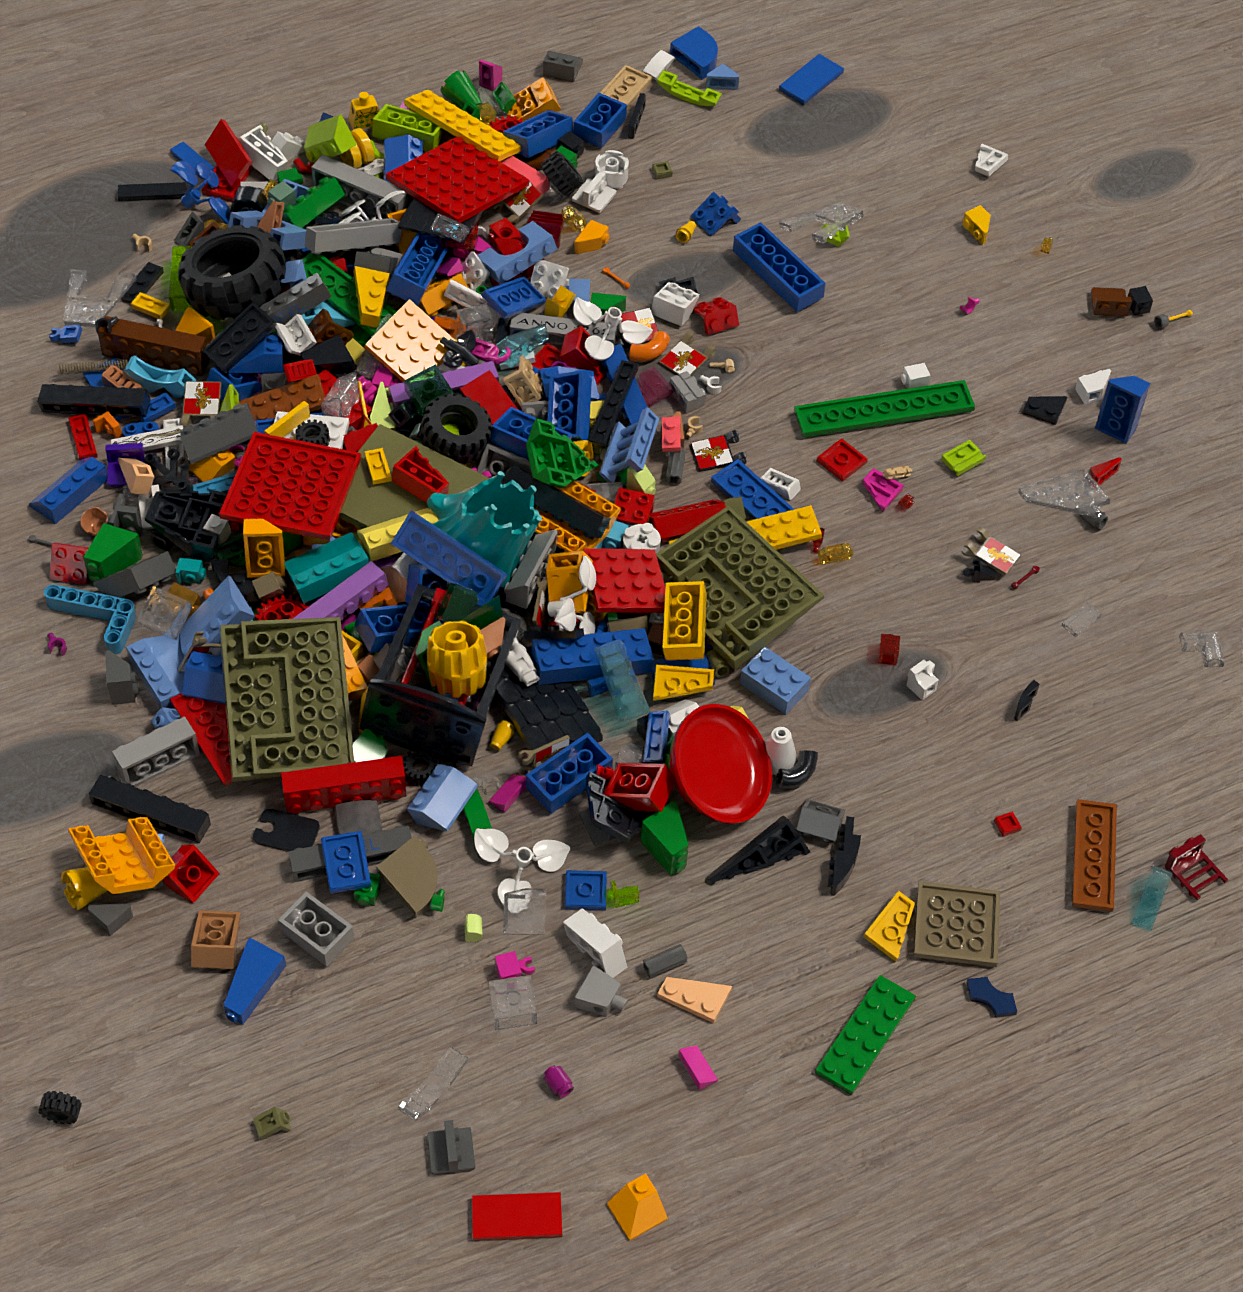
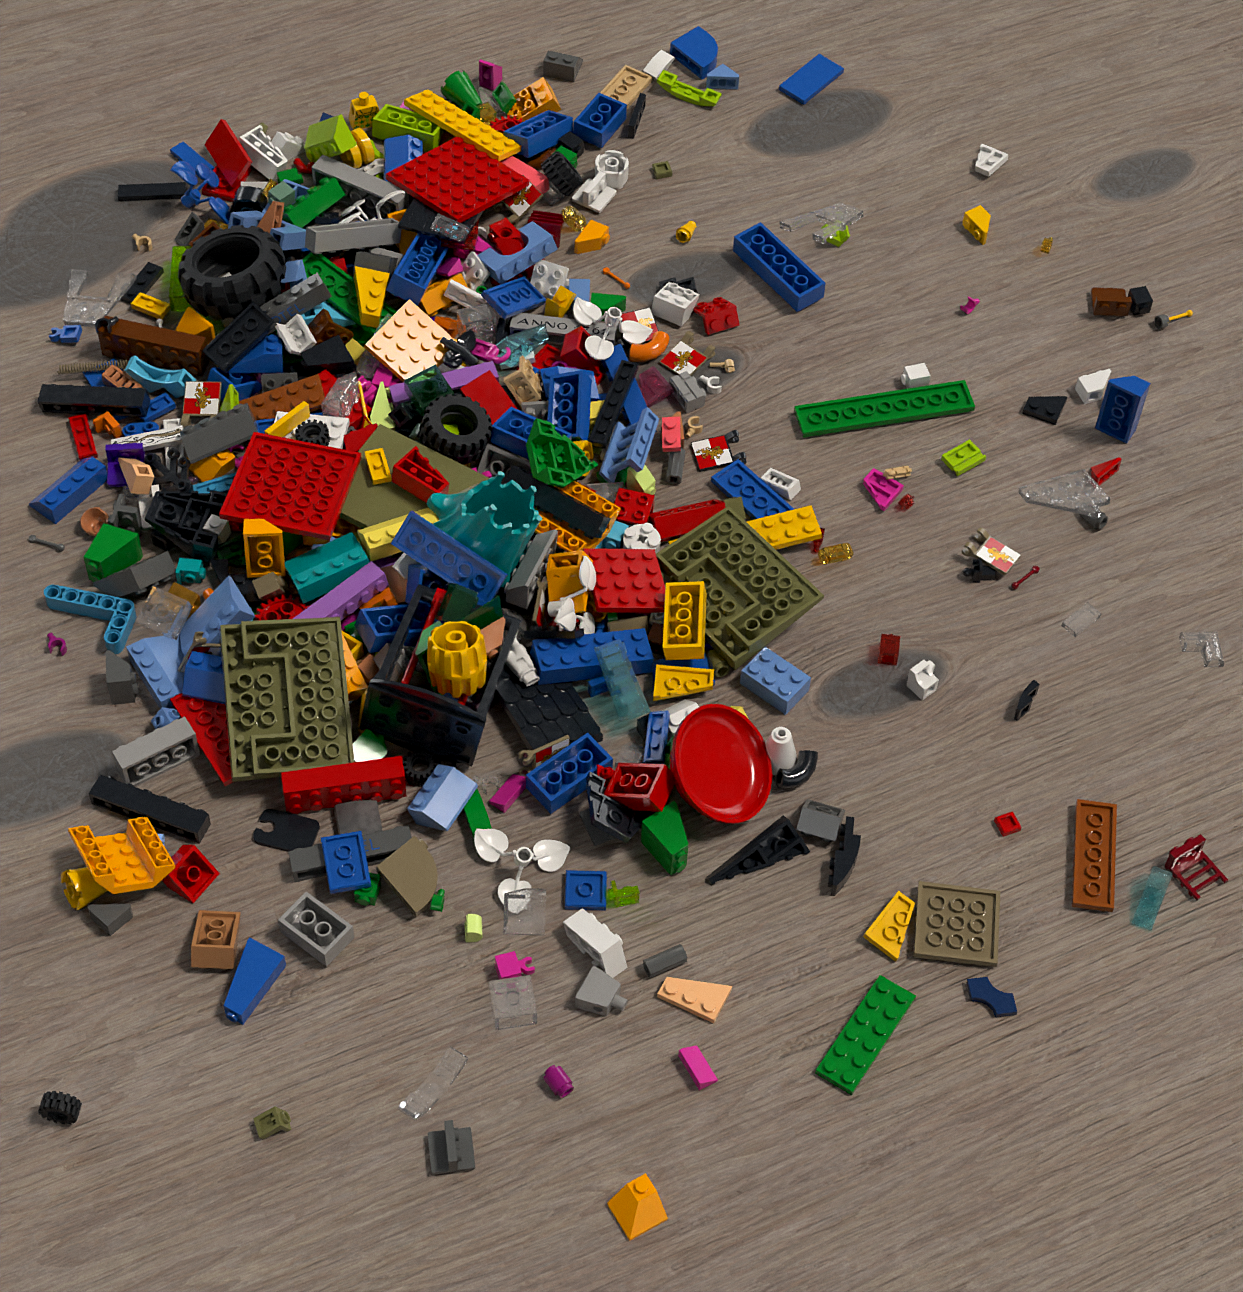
red bracket [50,542,88,585] -> none
red slope [283,359,317,382] -> none
red tile [472,1192,562,1241] -> none
yellow cone [490,720,515,751] -> none
blue bracket [691,191,741,236] -> none
red tile [816,438,868,482] -> none

